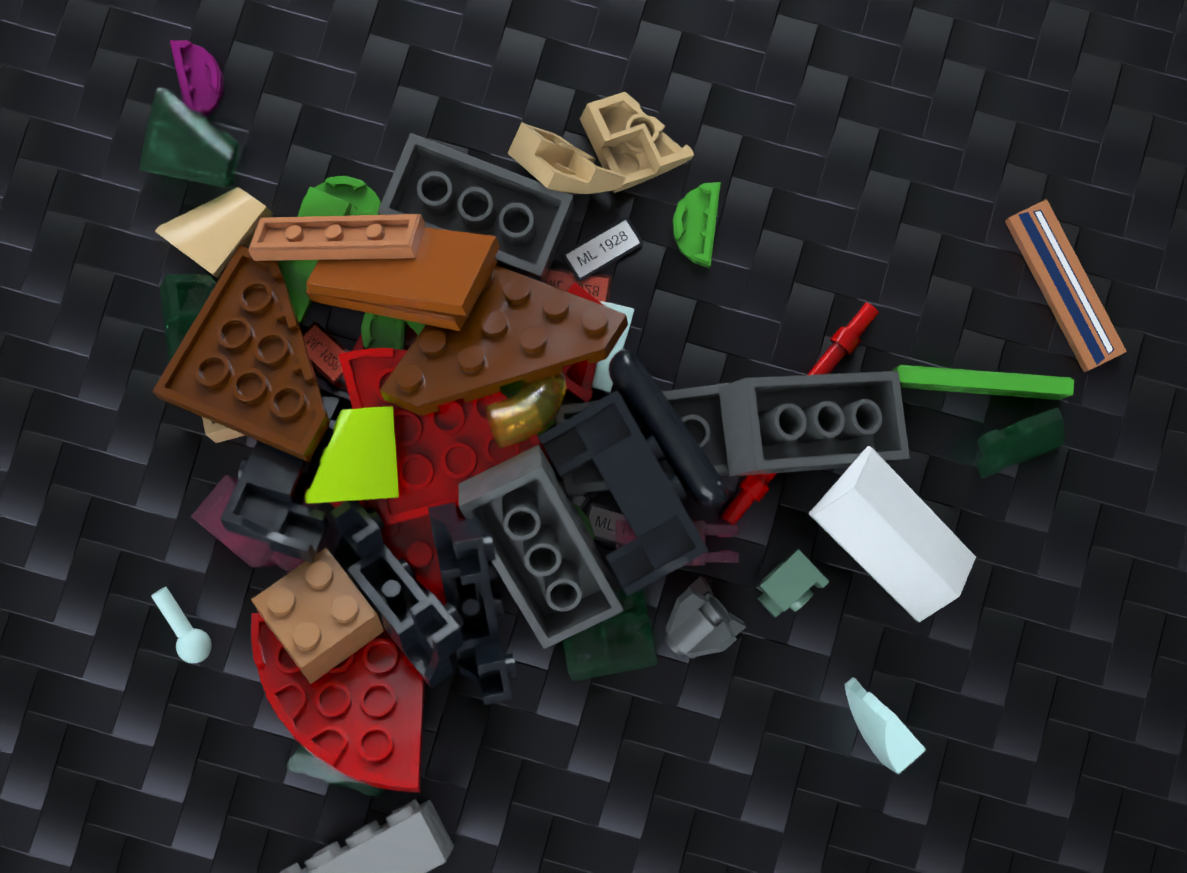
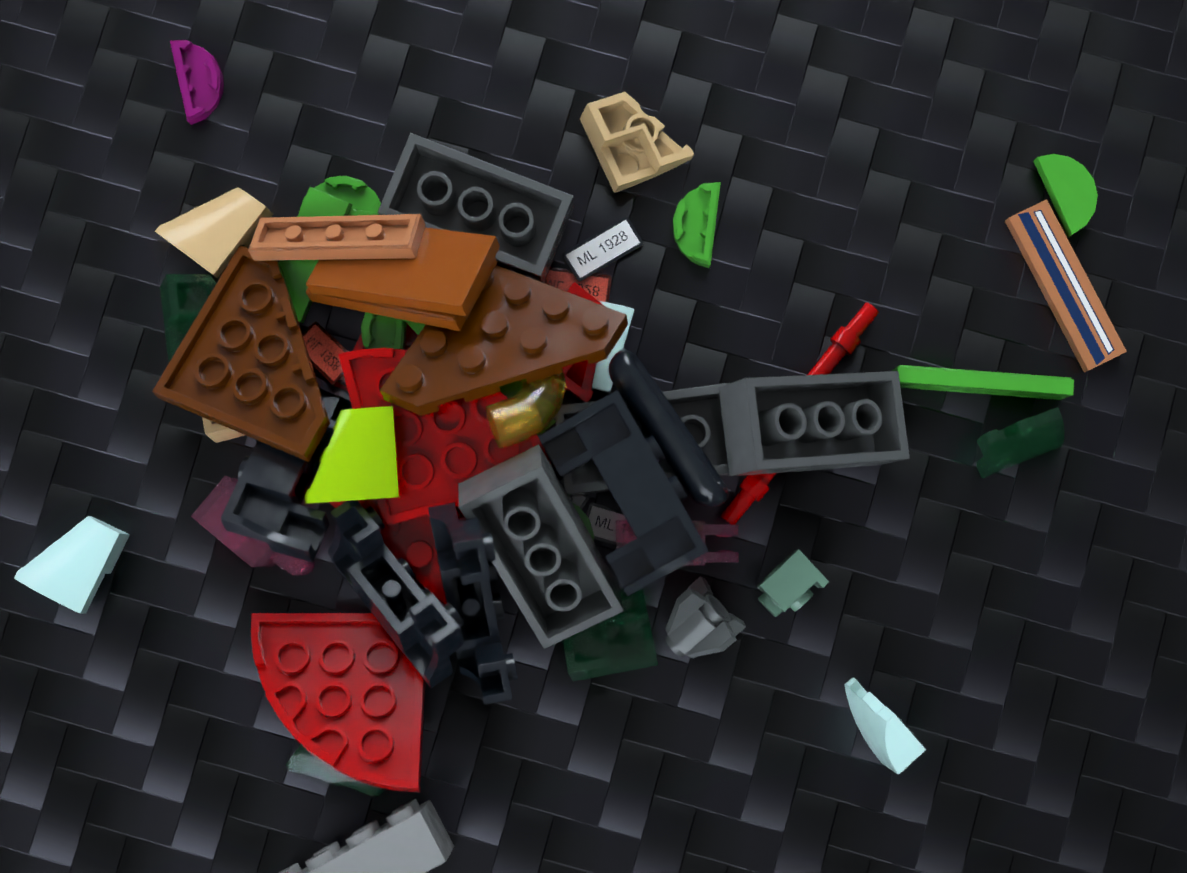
clear green slope [140,88,239,187] -> none
light aqua bar [151,587,212,663] -> none
medium nougat brick [251,548,384,684] -> none
tan slope [508,123,626,194] -> none
white slope [809,446,976,622] -> none
none -> light aqua slope [14,516,130,614]
none -> bright green tile [1034,154,1098,238]

